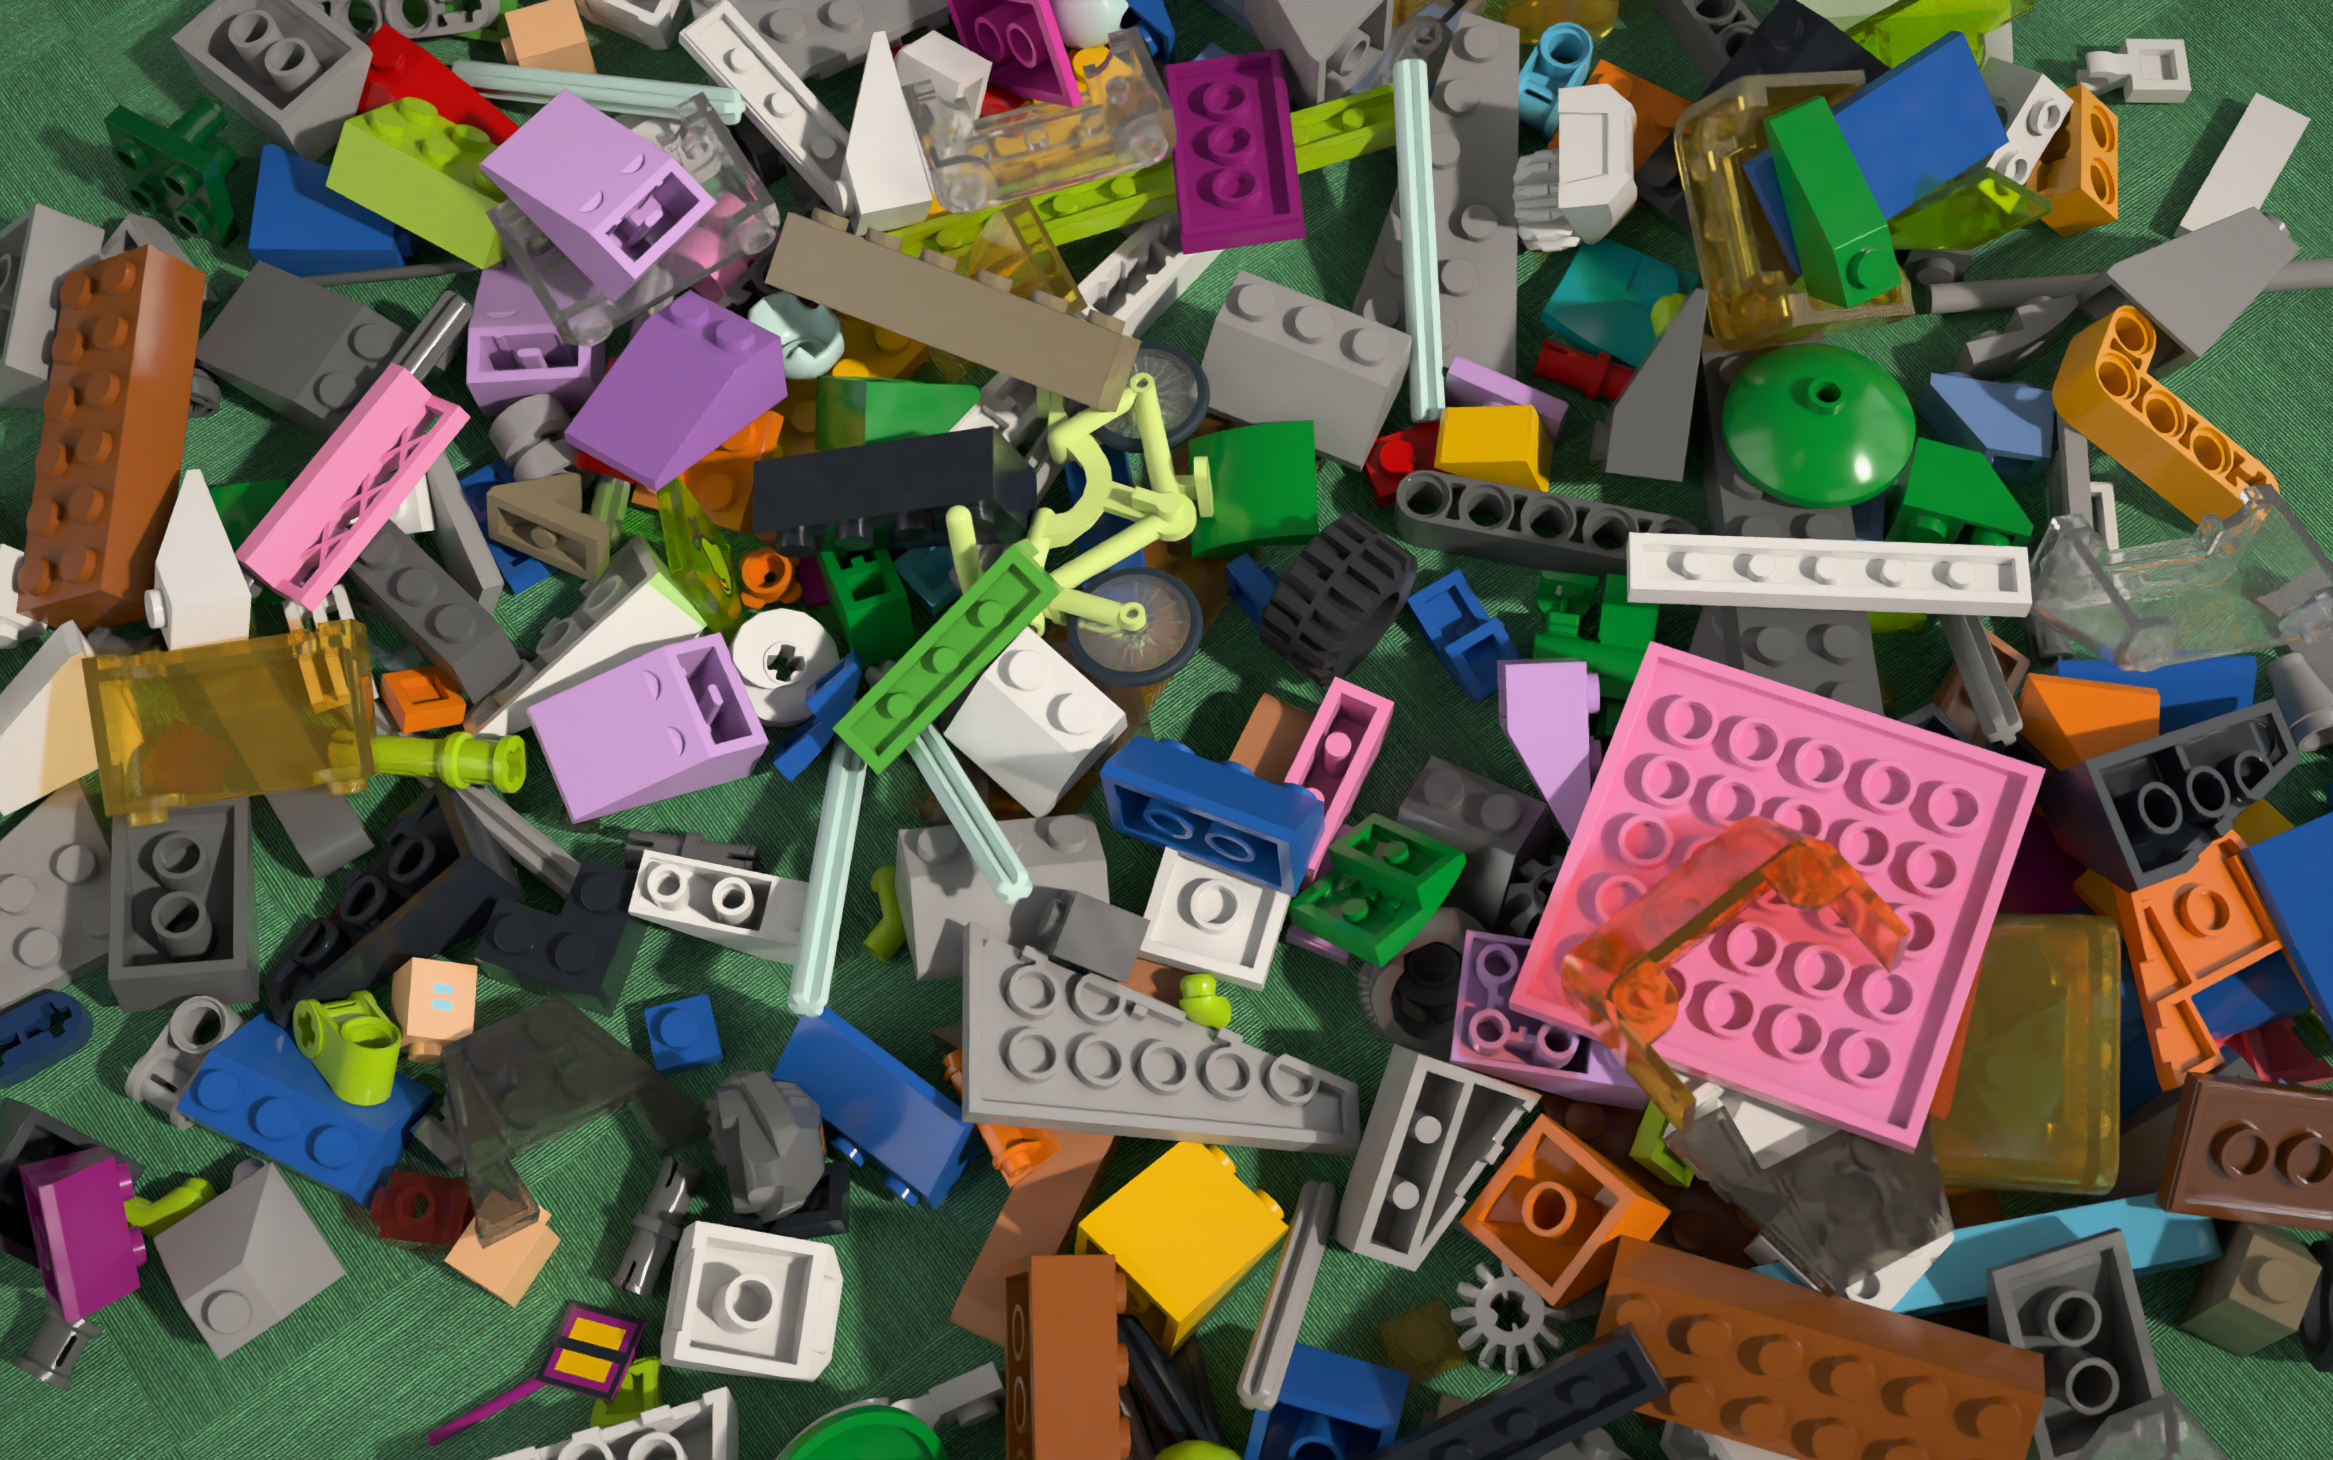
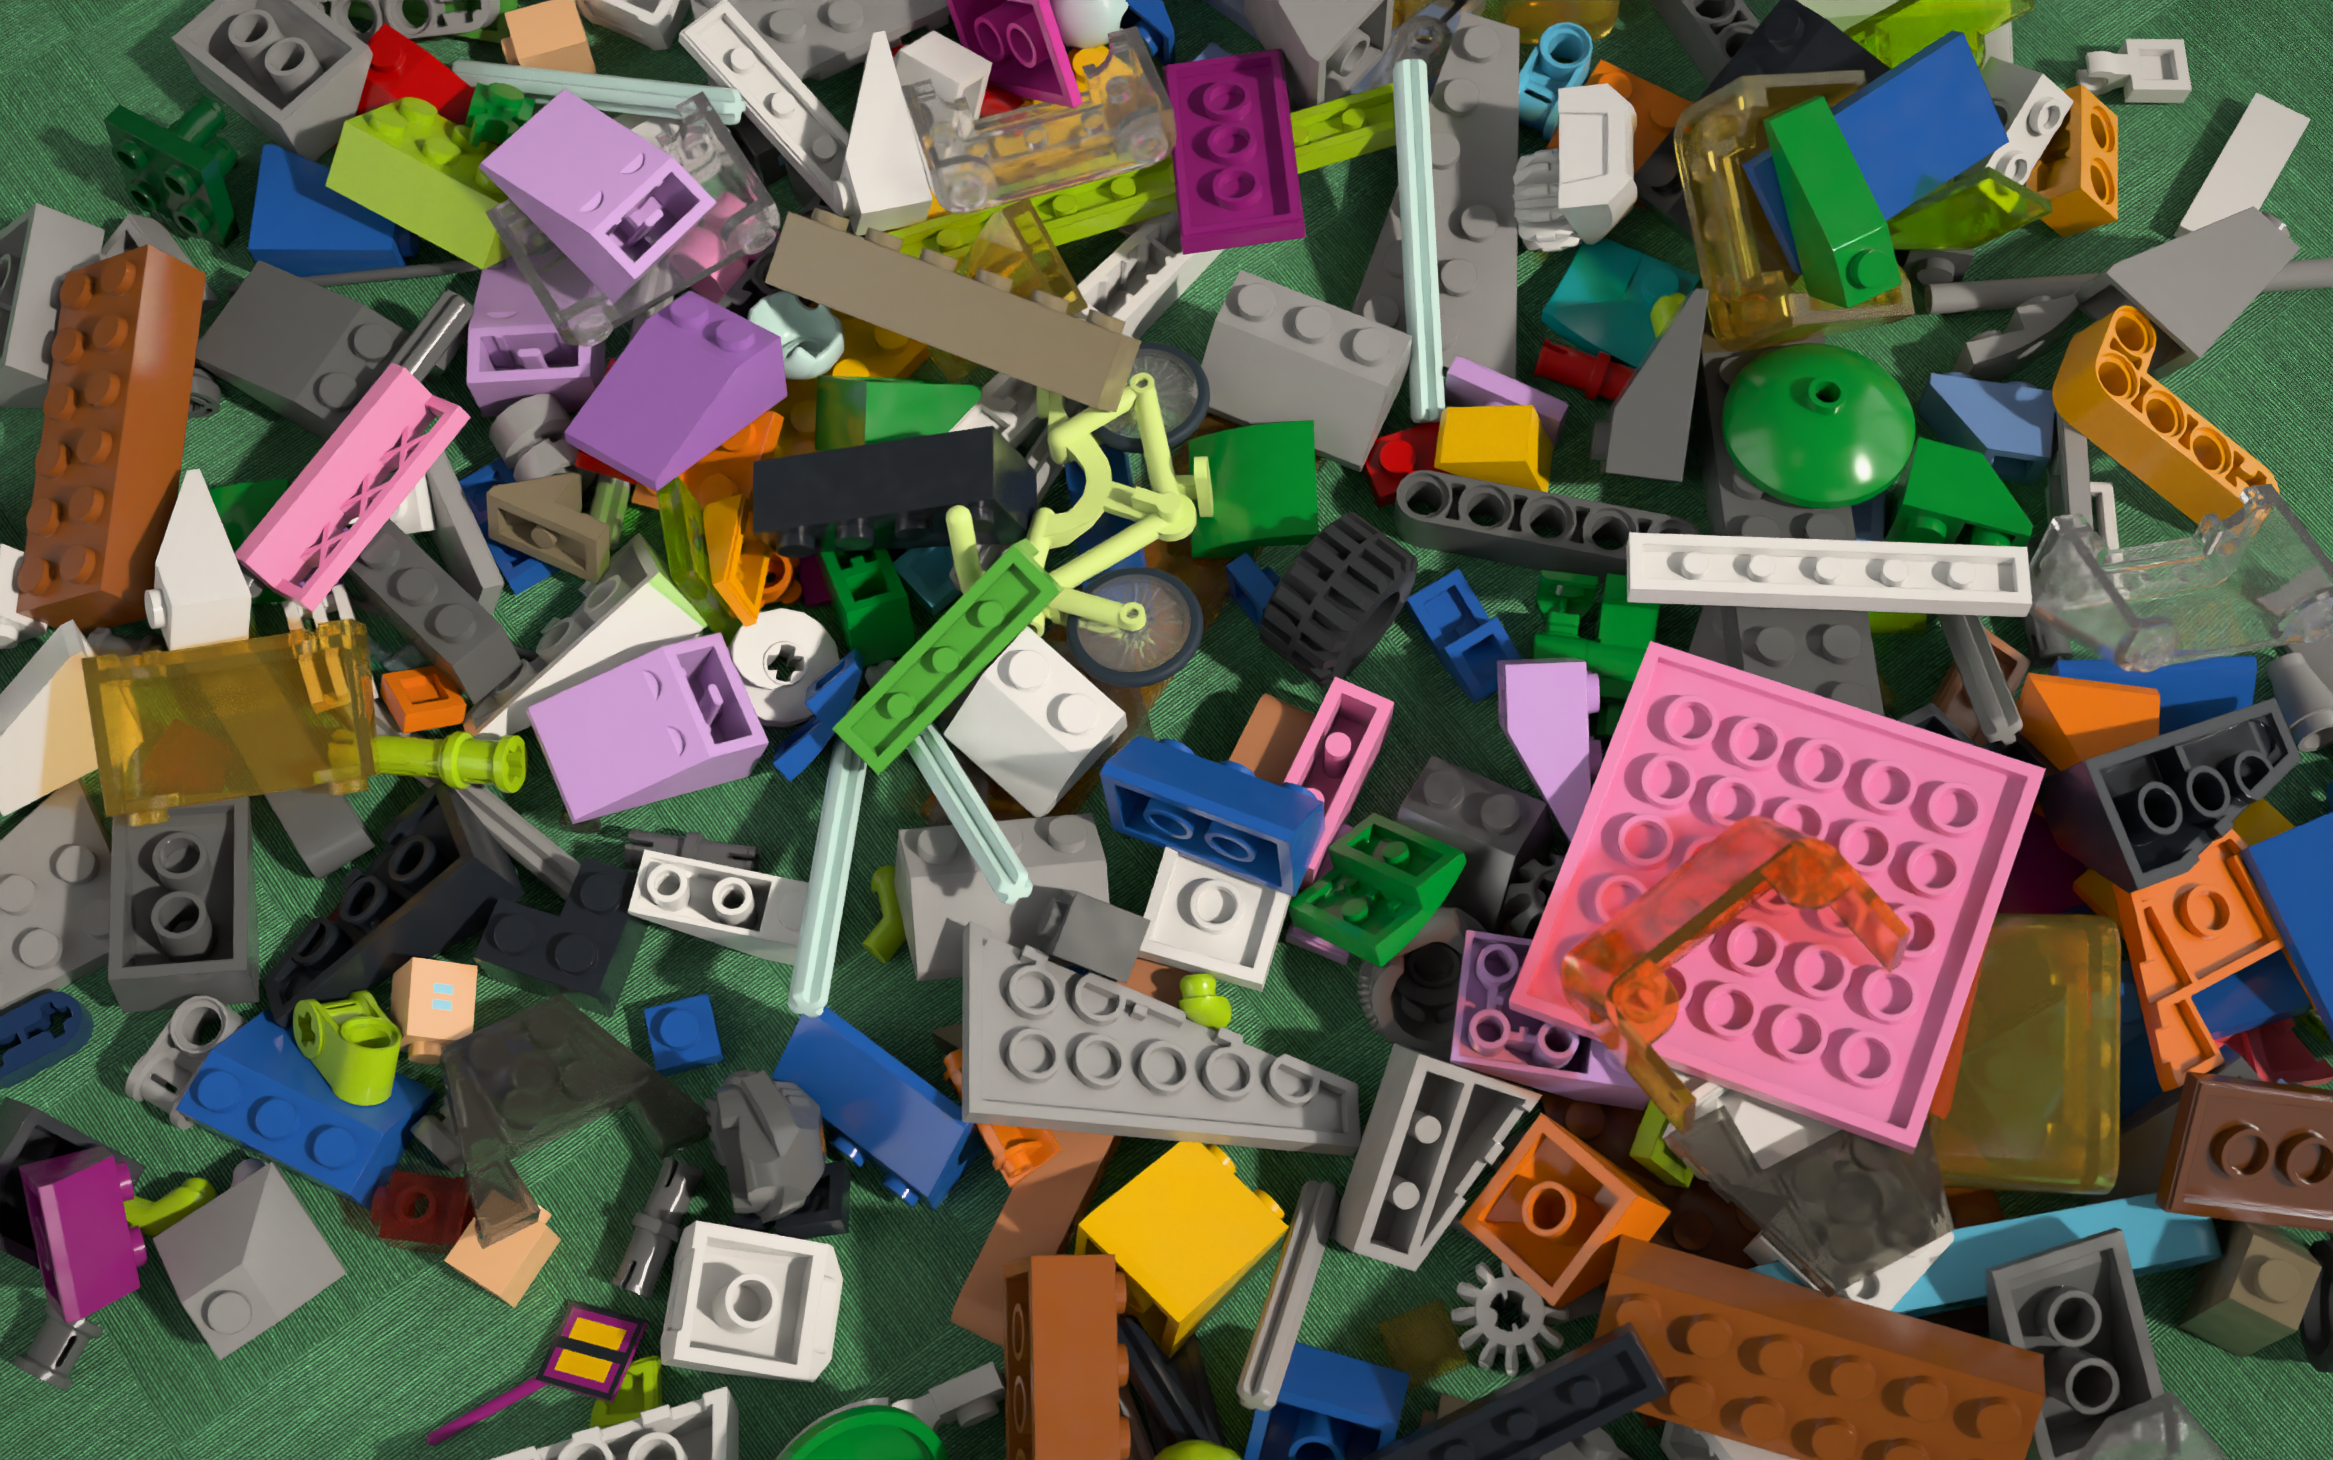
none -> green plate [465,82,536,147]
none -> light orange slope [703,493,772,627]

